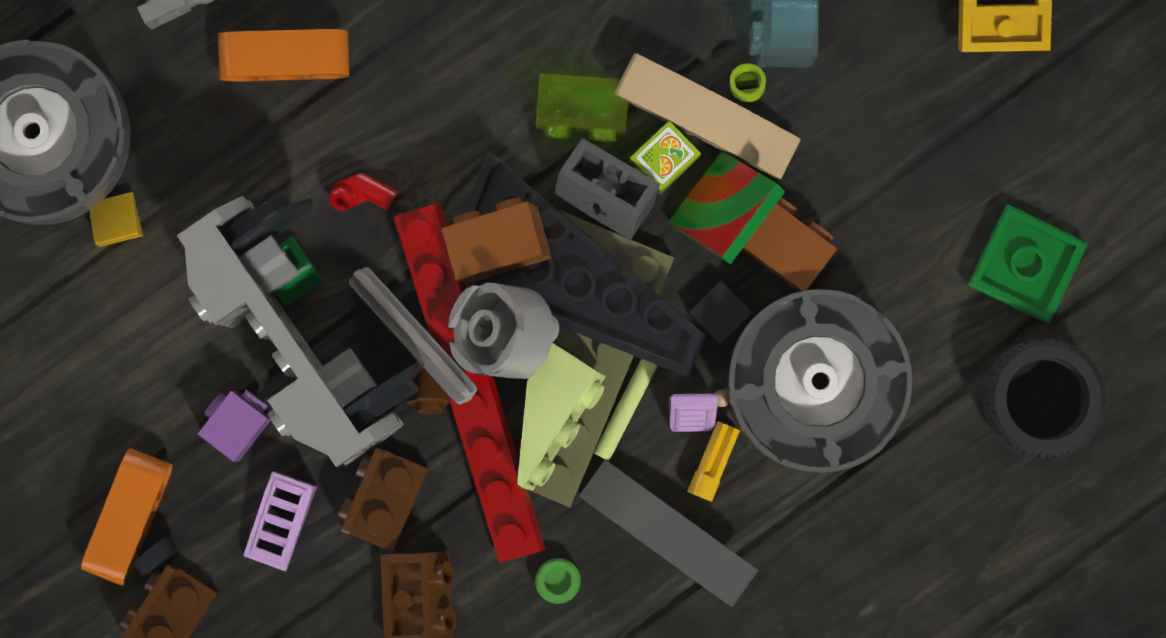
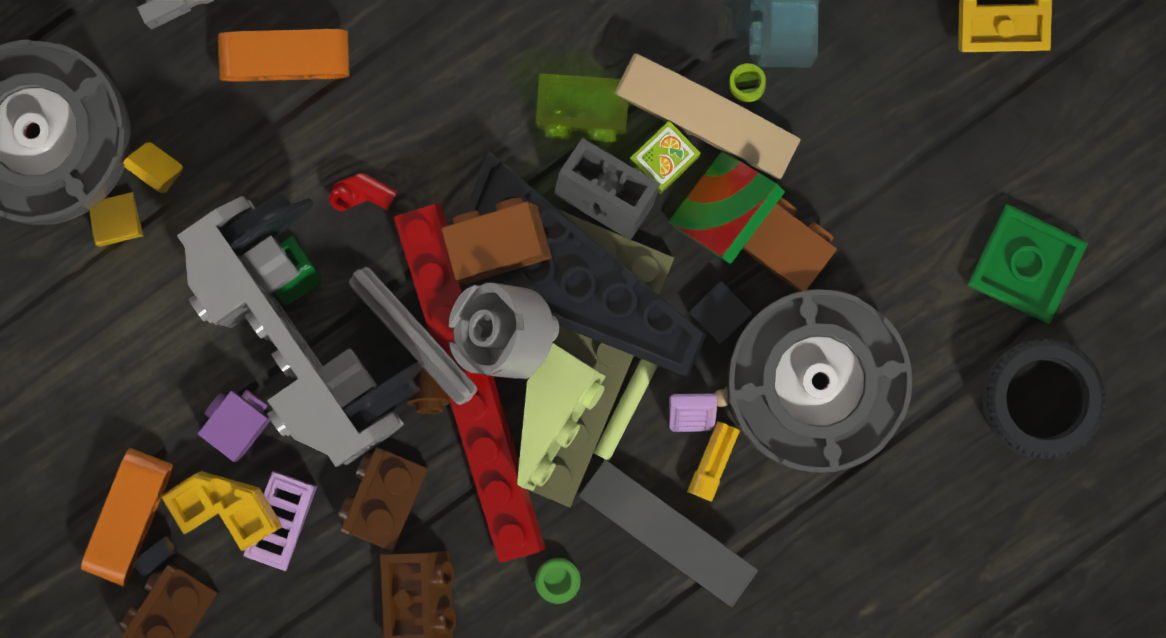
none -> yellow slope [123,142,183,193]
none -> yellow tile [161,471,283,551]

